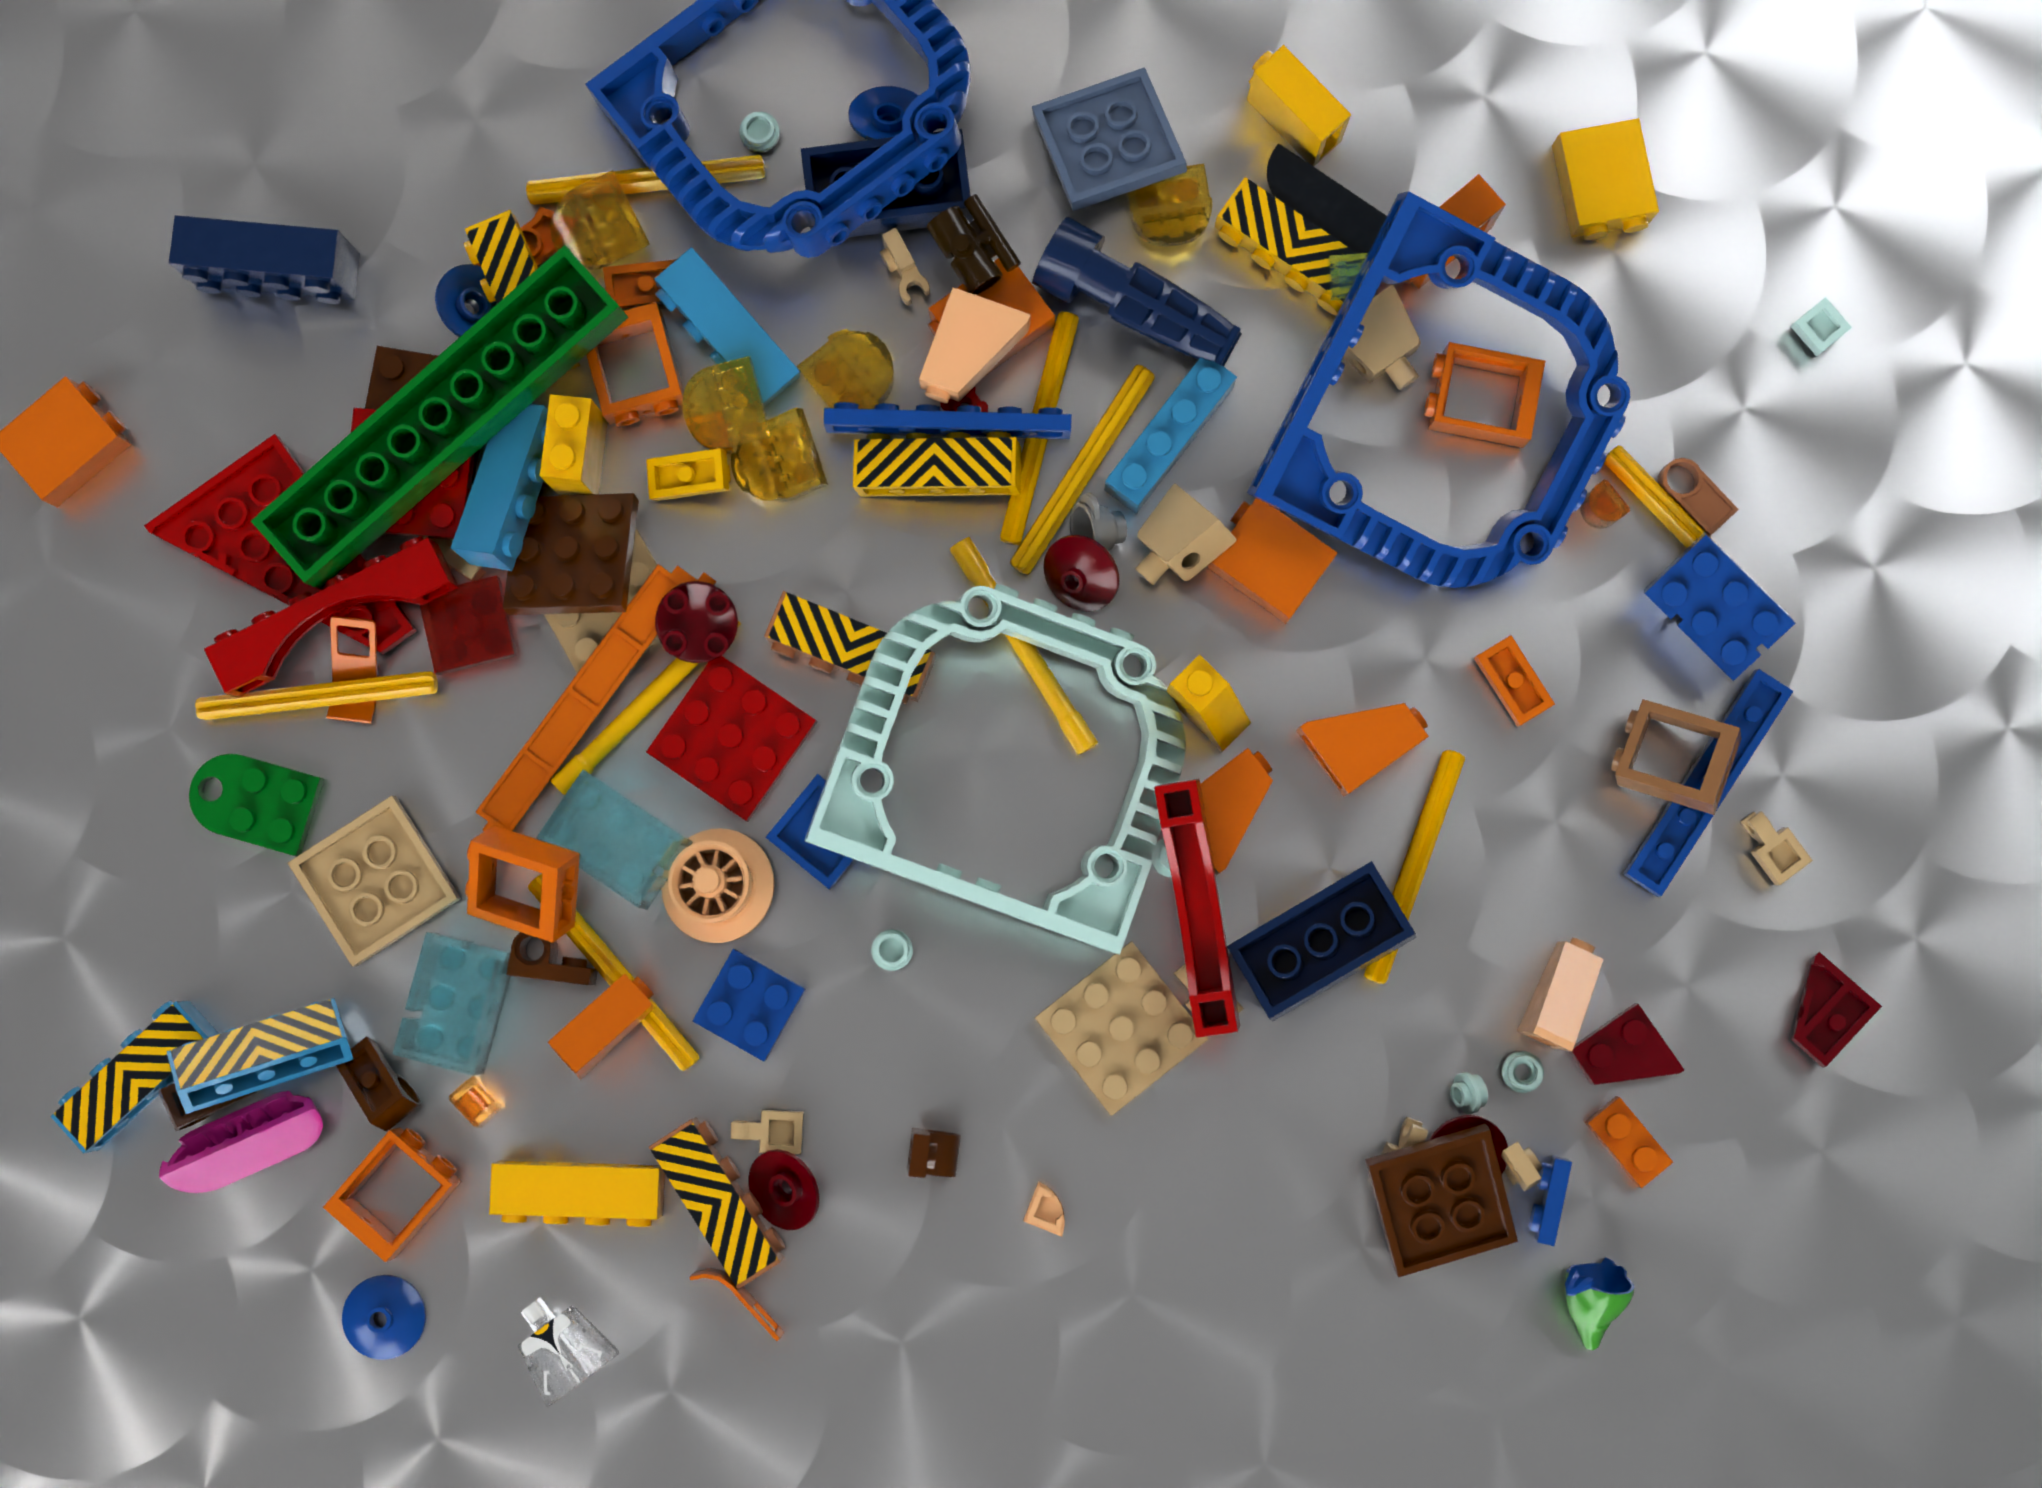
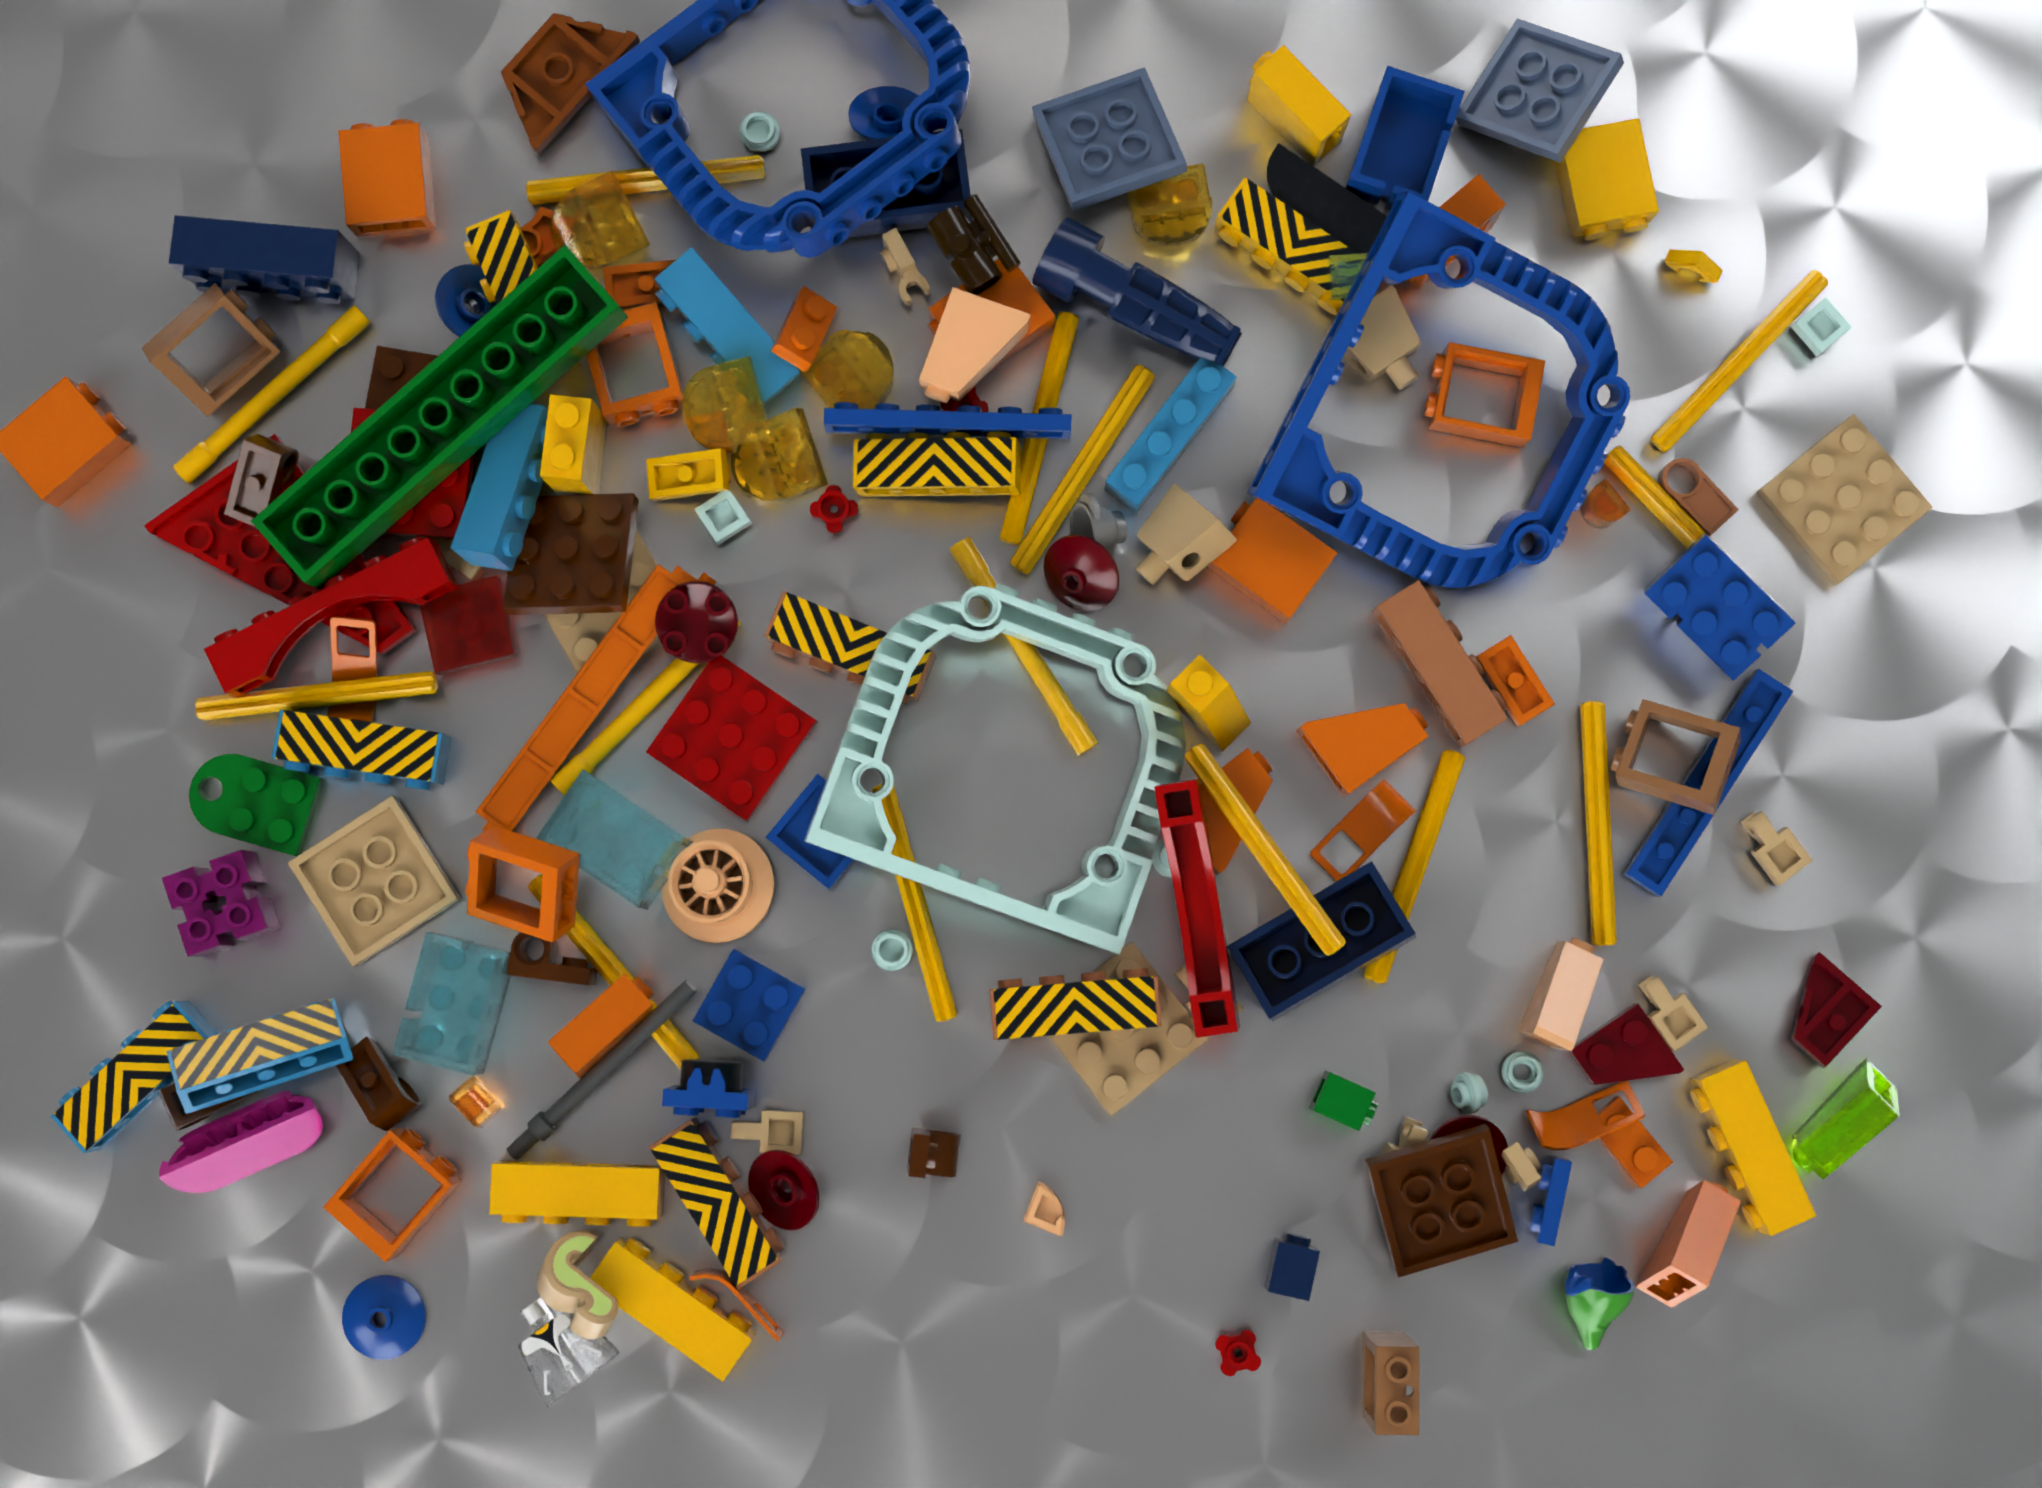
none -> medium nougat window [142,283,281,417]
none -> magenta brick [162,850,281,957]
none -> yellow piece [172,305,371,484]
none -> plate [224,434,299,527]
none -> brick [271,710,452,791]
none -> orange brick [338,119,436,237]
none -> dark orange wing [501,13,640,155]
none -> dark grey bar [507,980,697,1160]
none -> tan animal [537,1231,618,1339]
none -> yellow brick [590,1237,757,1382]
none -> blue piece [662,1059,757,1118]
none -> light aqua plate [694,489,752,545]
none -> orange plate [771,286,838,372]
none -> red plate [810,485,858,533]
none -> yellow axle [872,784,957,1022]
none -> brick [989,968,1162,1040]
none -> yellow axle [1184,744,1346,956]
none -> red plate [1215,1329,1261,1376]
none -> dark blue brick [1264,1233,1320,1301]
none -> green brick [1309,1071,1378,1131]
none -> orange piece [1310,779,1416,882]
none -> blue piece [1345,66,1465,209]
none -> medium nougat window [1362,1331,1419,1435]
none -> nougat brick [1372,580,1508,748]
none -> sand blue plate [1456,18,1624,163]
none -> orange piece [1525,1081,1645,1151]
none -> yellow axle [1580,701,1617,946]
none -> orange slope [1635,1180,1741,1308]
none -> tan plate [1638,975,1708,1051]
none -> yellow axle [1650,270,1828,452]
none -> yellow tile [1664,249,1723,283]
none -> yellow brick [1690,1059,1816,1236]
none -> tan plate [1757,414,1933,585]
none -> clear neon green slope [1792,1058,1899,1180]

